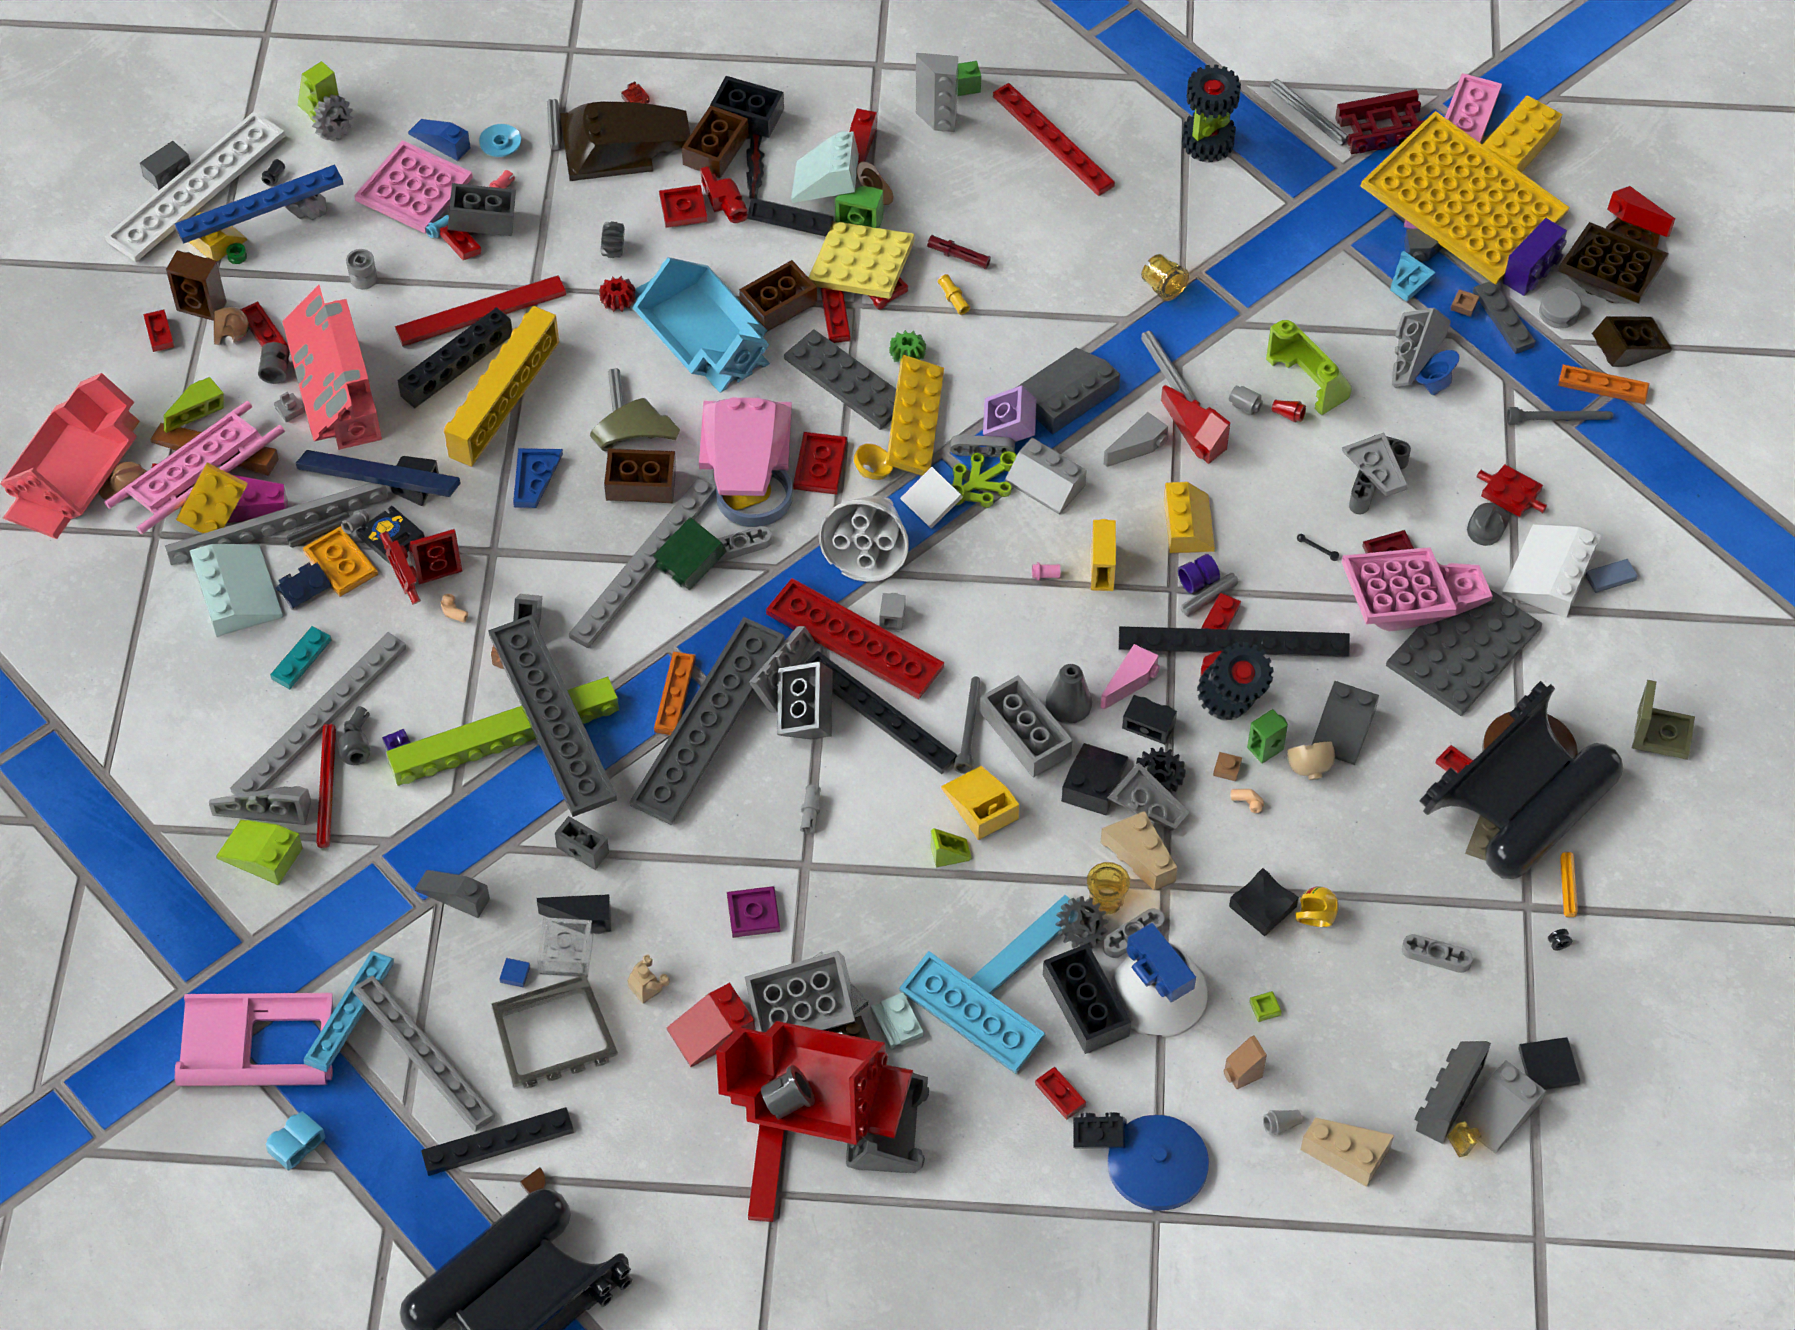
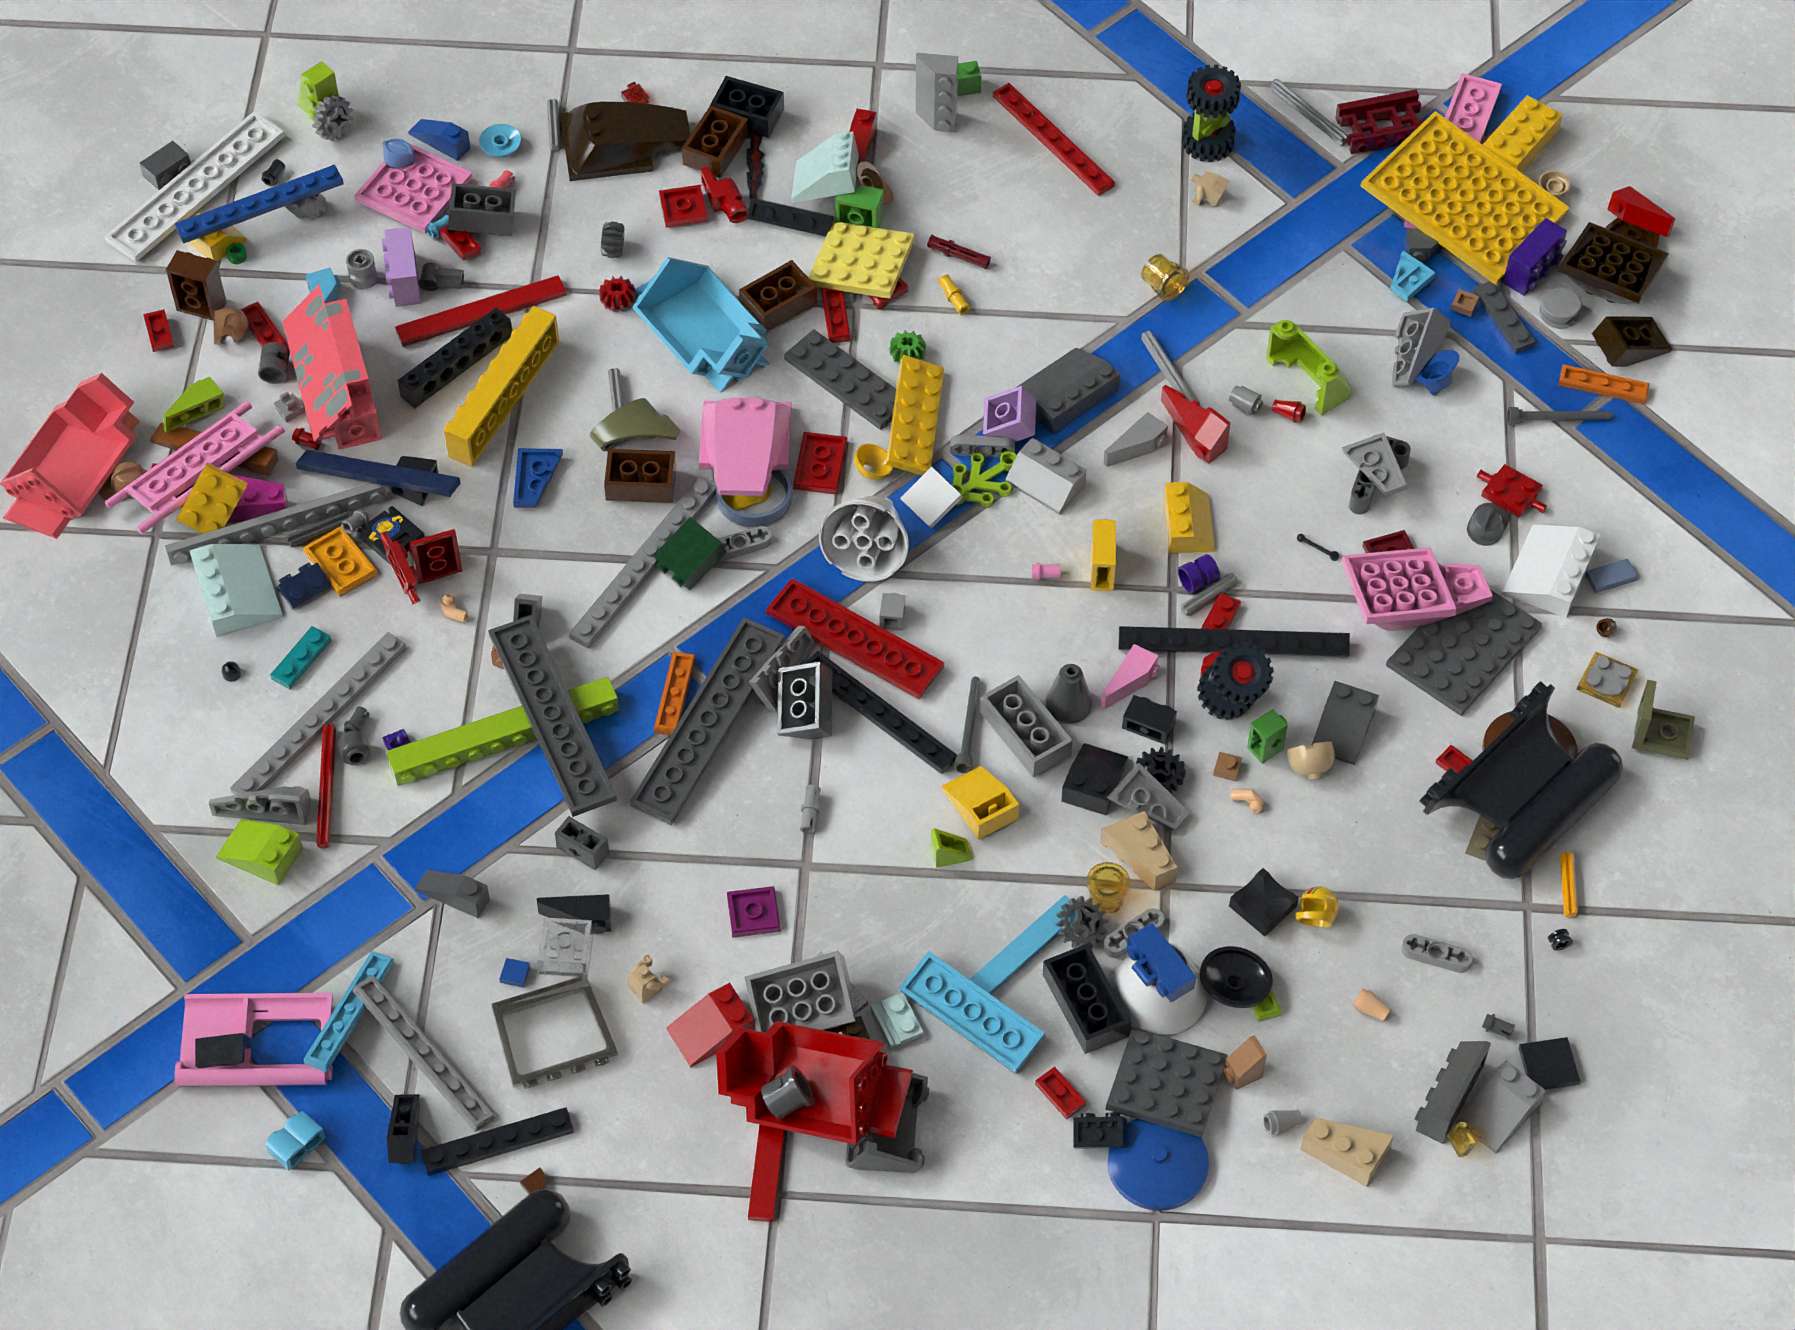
none -> black panel [195,1033,251,1069]
none -> black hinge [221,661,241,682]
none -> red pin [292,427,322,450]
none -> medium azure slope [306,267,341,303]
none -> lavender brick [382,227,421,307]
none -> medium blue hat [383,138,415,168]
none -> black slope [387,1094,420,1164]
none -> dark grey piece [419,262,464,291]
none -> dark grey plate [1105,1027,1228,1138]
none -> tan piece [1191,171,1230,207]
none -> black dish [1200,946,1273,1008]
none -> light nougat cone [1352,988,1391,1021]
none -> dark grey pin [1482,1013,1515,1039]
none -> tan hat [1539,170,1571,200]
none -> light grey piece [1576,651,1638,708]
none -> reddish brown hinge [1596,618,1617,637]

